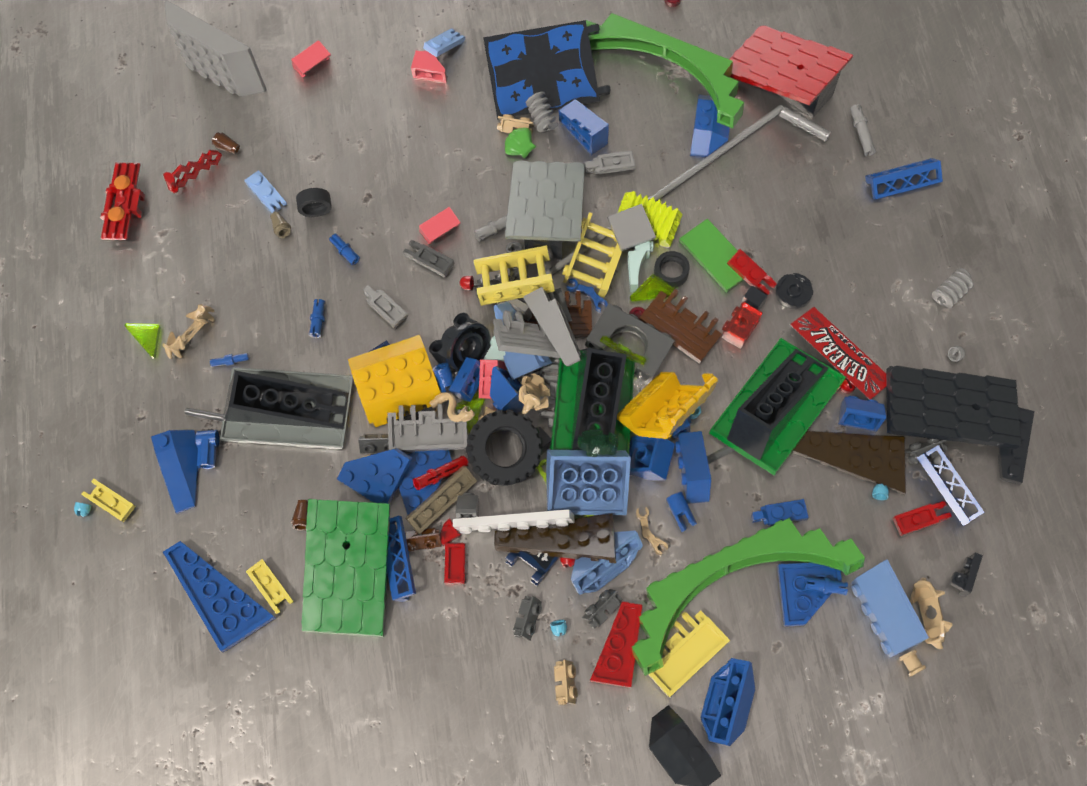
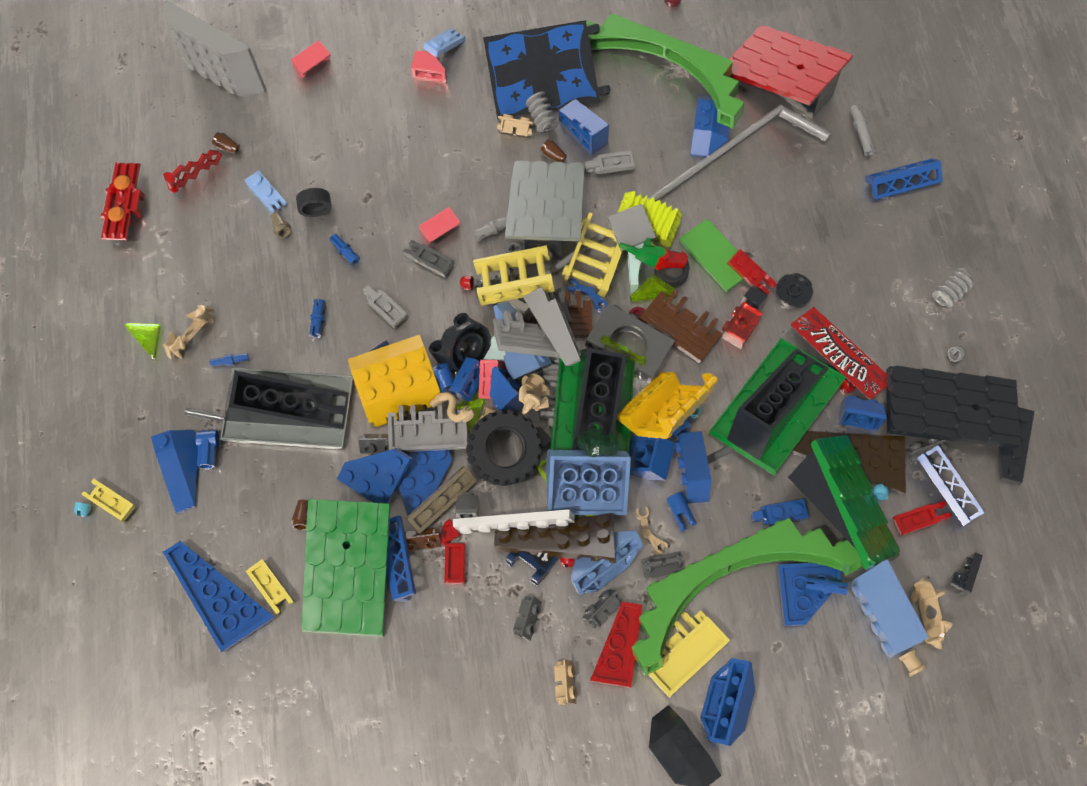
red pin [413,455,468,490] -> none
bright green animal [505,128,536,159] -> none
medium azure hinge [550,620,567,636] -> none
none -> reddish brown cone [540,139,567,162]
none -> animal [619,237,688,270]
none -> dark grey hinge [641,551,684,579]
none -> green piece [788,435,900,570]

